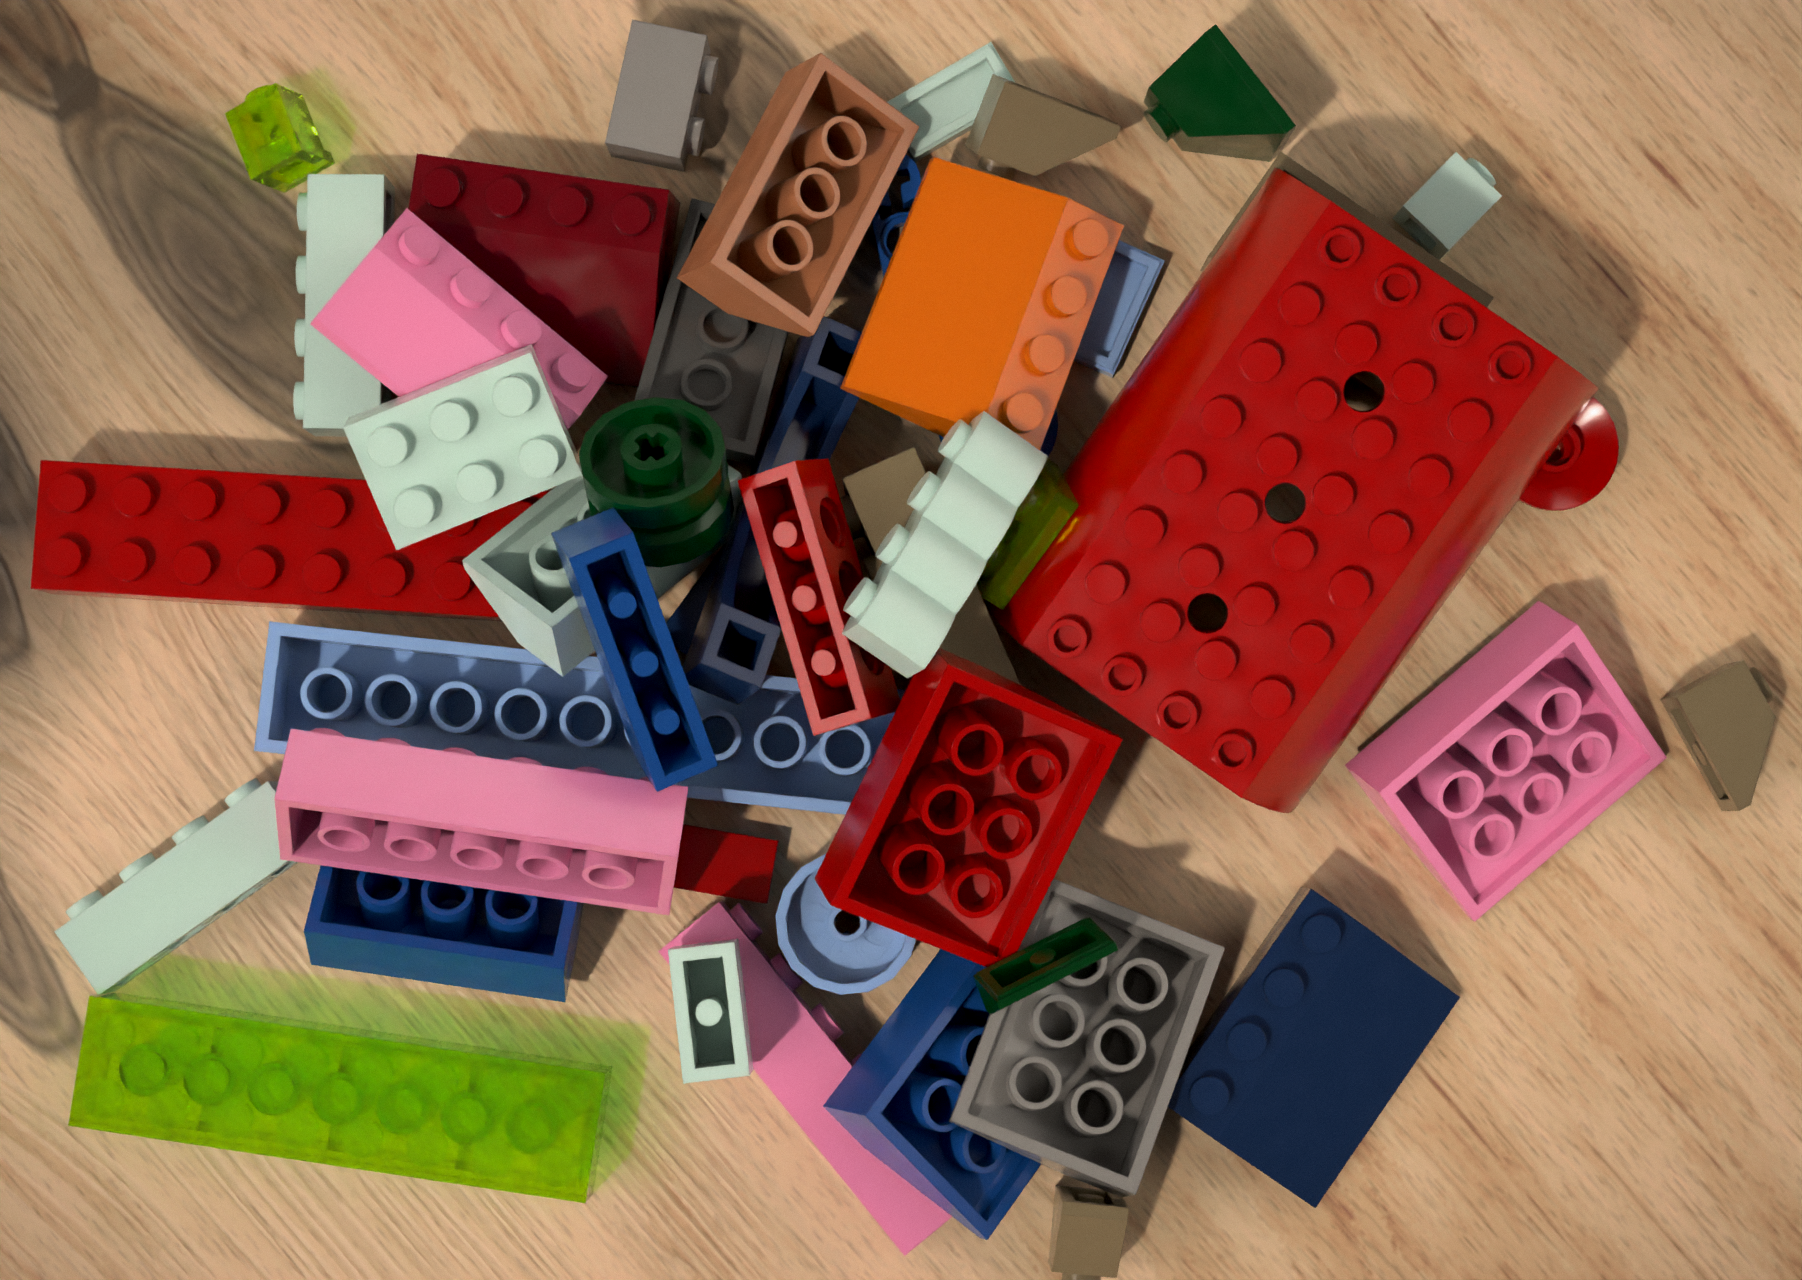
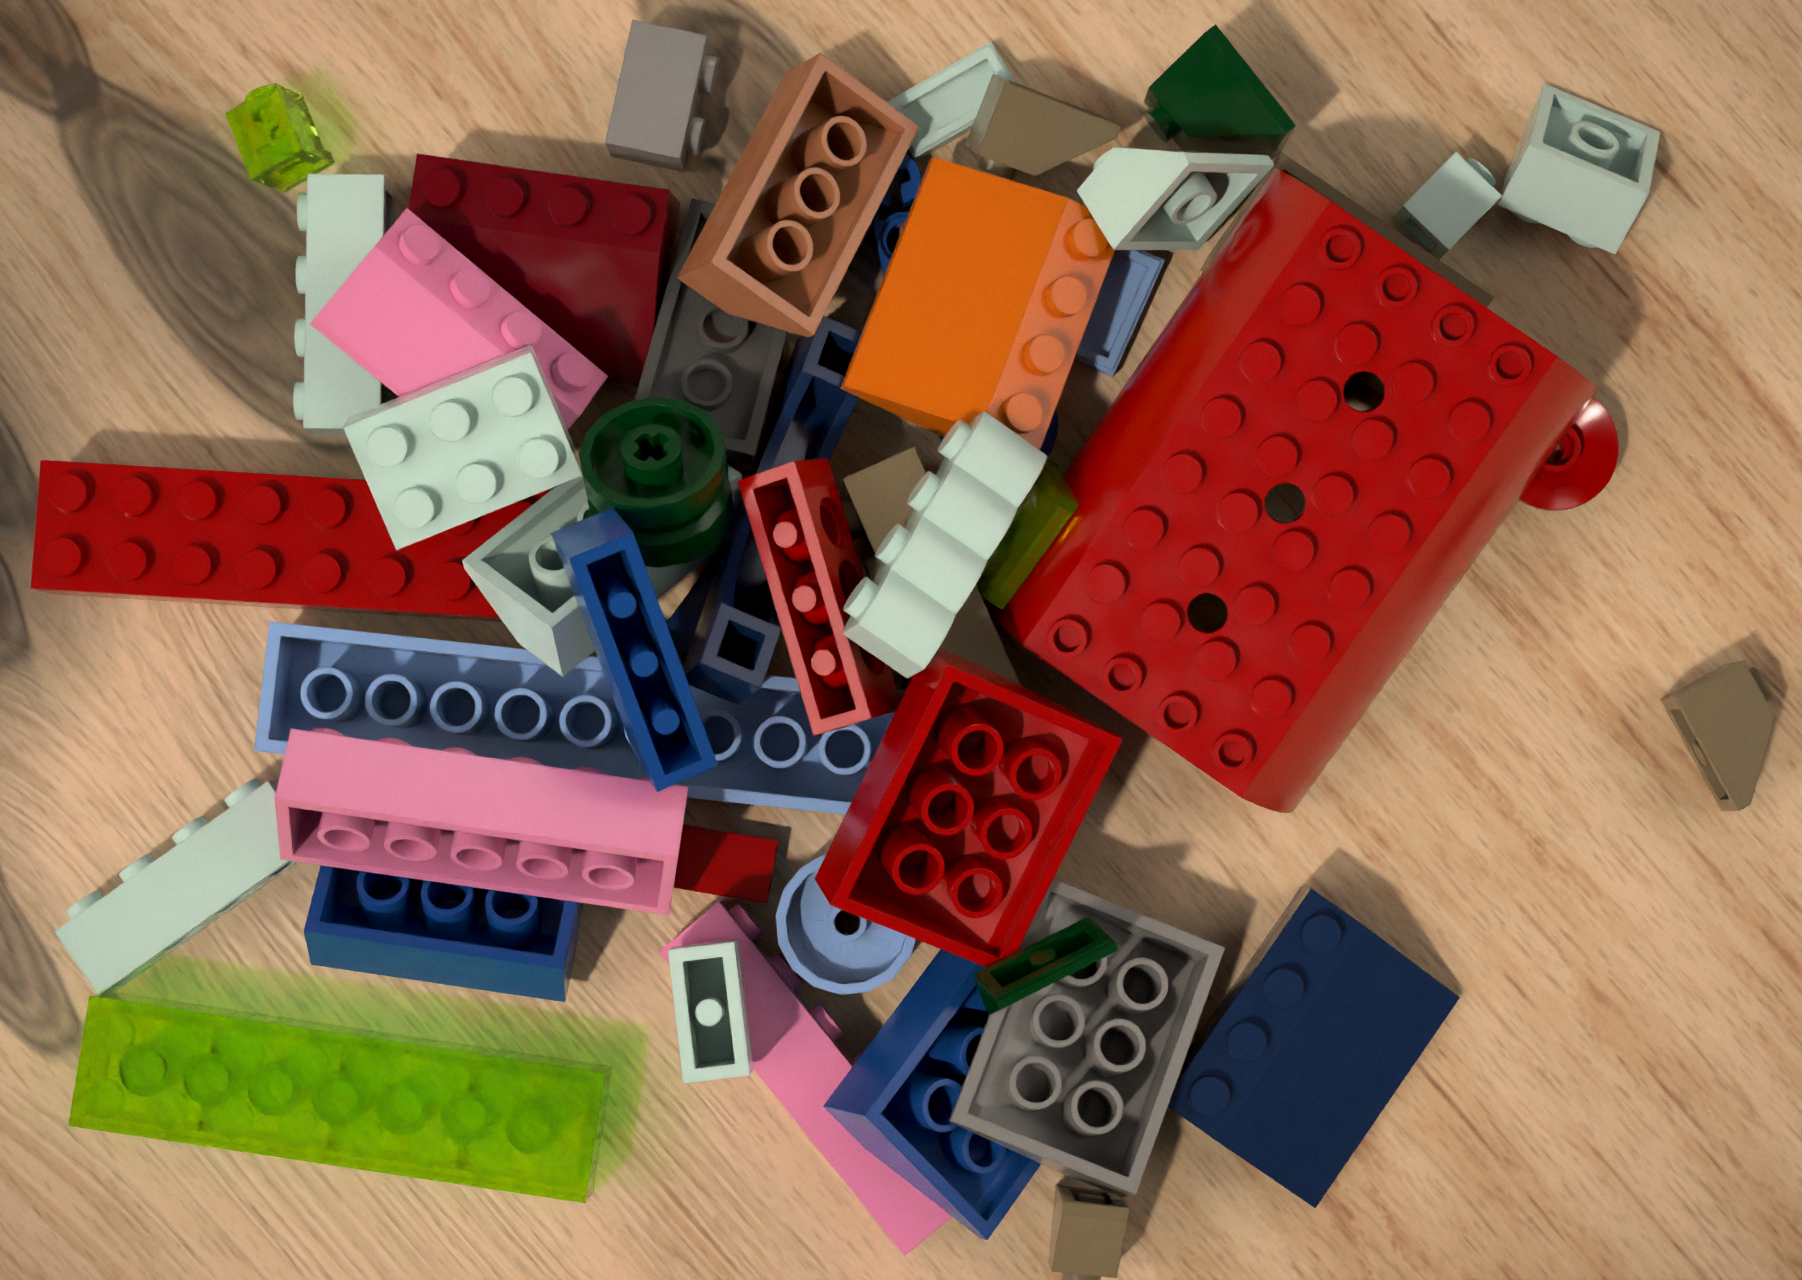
bright pink slope [1345,601,1667,922] -> none
none -> light aqua slope [1077,147,1274,250]
none -> light aqua slope [1498,83,1660,254]

